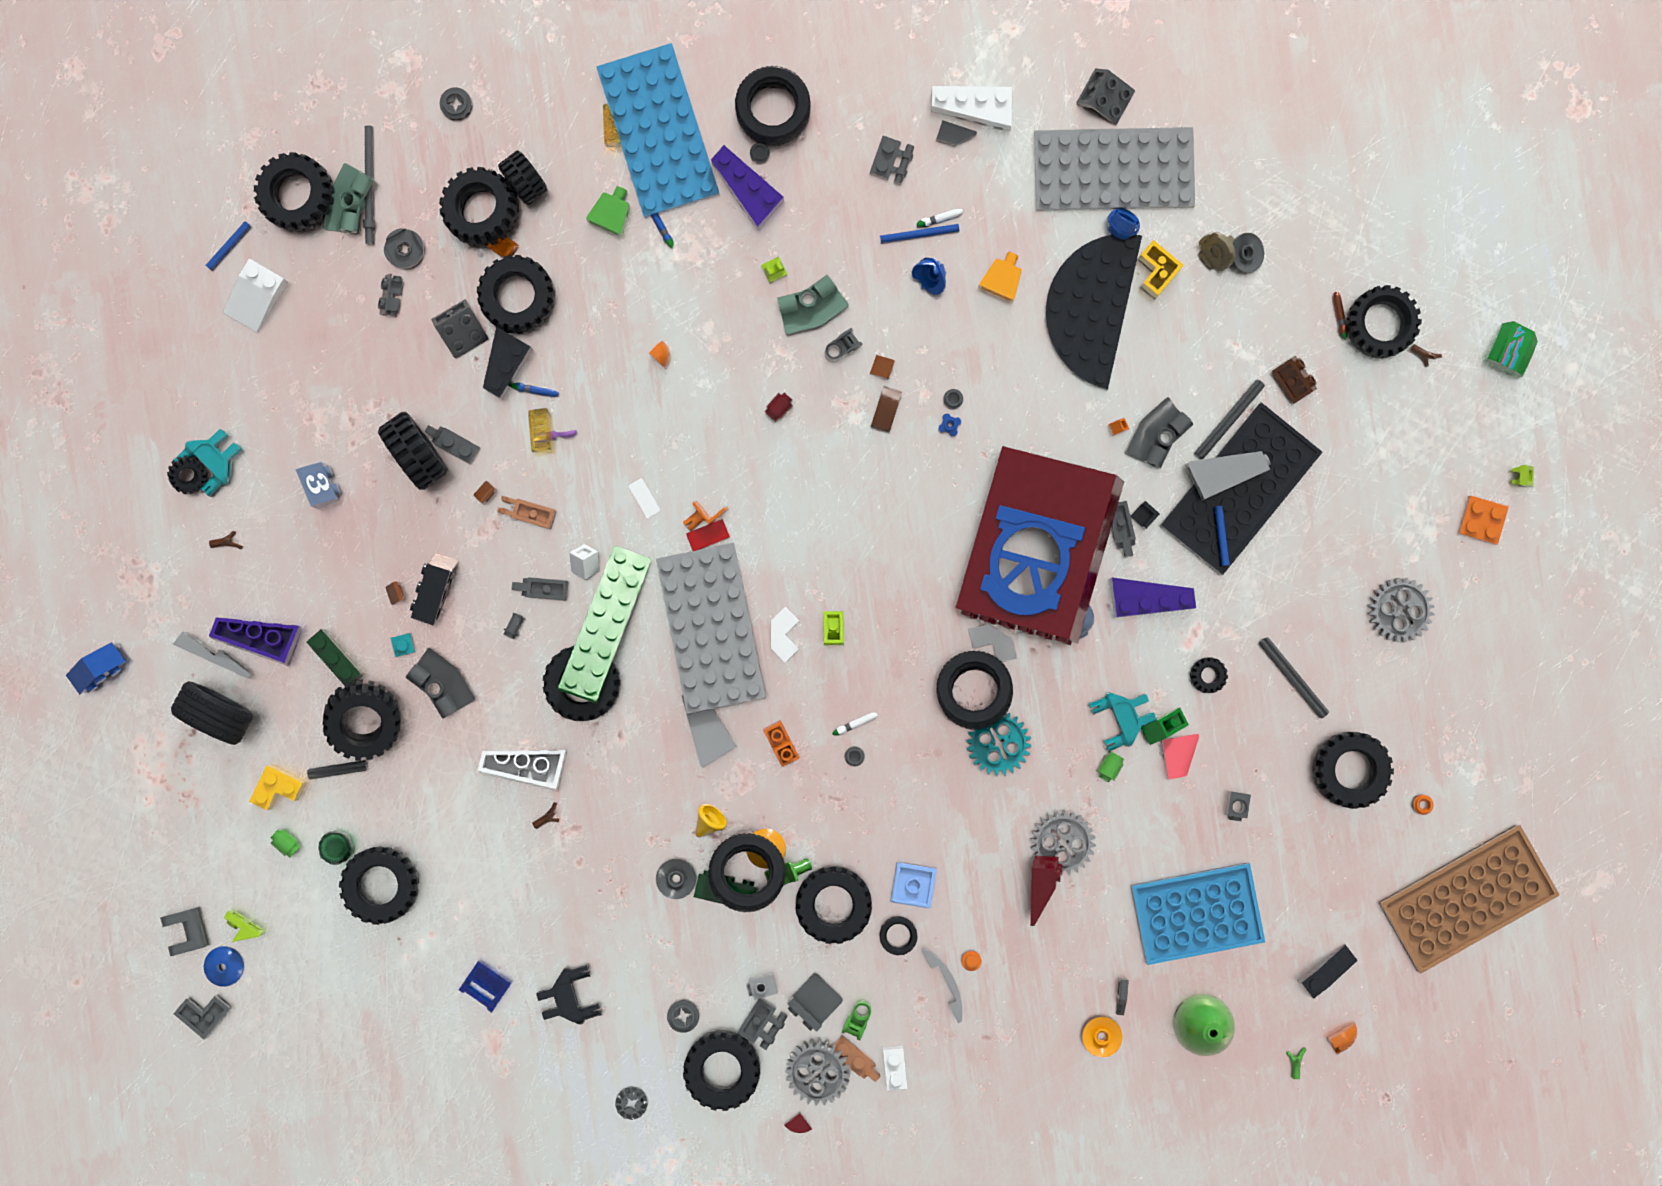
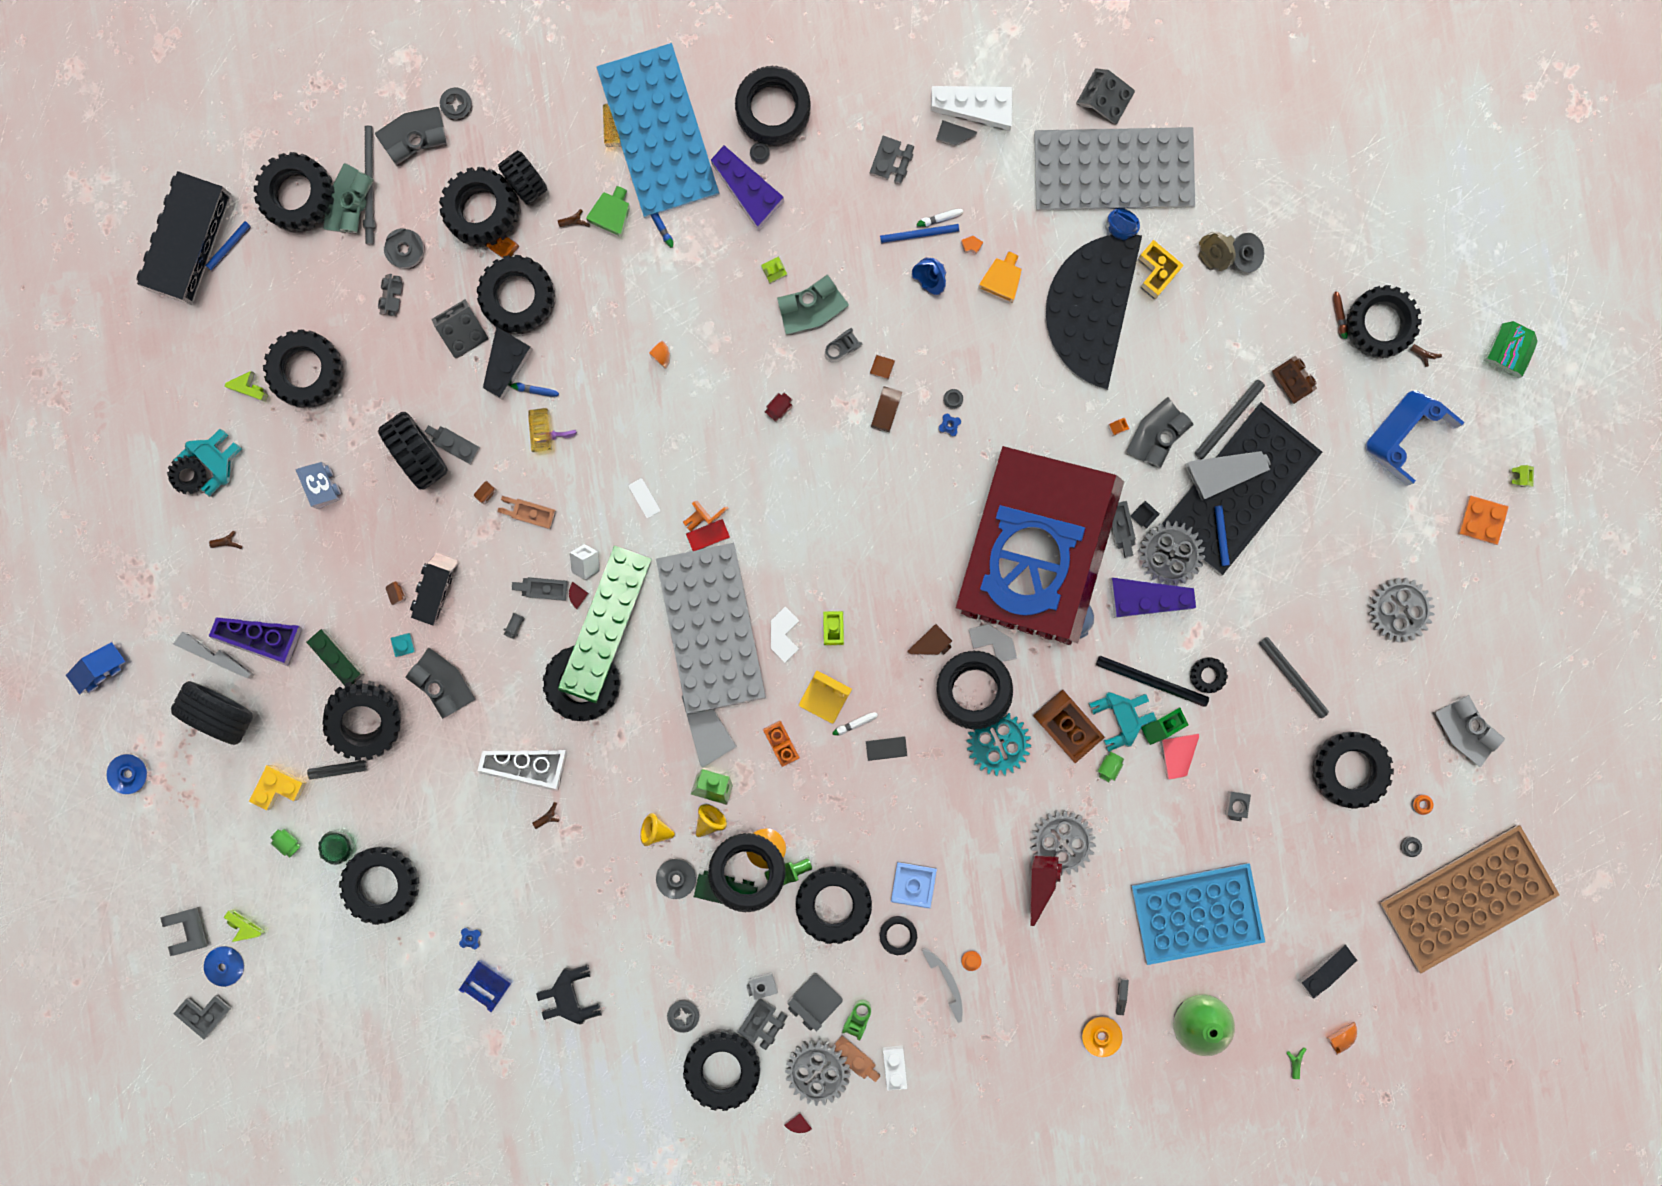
white slope [223,258,288,333] -> none
dark grey gear [615,1087,647,1120] -> none
dark grey plate [845,746,865,767] -> none
none -> blue dish [106,754,147,794]
none -> black brick [136,171,231,306]
none -> lime slope [224,371,268,402]
none -> black tyre [263,329,343,408]
none -> dark grey panel [375,107,447,165]
none -> blue plate [459,928,481,950]
none -> reddish brown bar [558,209,590,227]
none -> dark red tile [569,582,589,610]
none -> yellow hat [640,813,675,846]
none -> bright green torso [691,769,733,805]
none -> yellow bracket [799,670,852,724]
none -> dark grey slope [865,736,907,761]
none -> reddish brown slope [907,624,952,655]
none -> orange piece [961,236,983,254]
none -> dark orange slope [1033,689,1105,763]
none -> black axle [1096,656,1209,707]
none -> light grey gear [1140,521,1205,586]
none -> blue windscreen [1365,391,1465,486]
none -> dark grey plate [1402,837,1422,857]
none -> light grey panel [1436,695,1505,767]

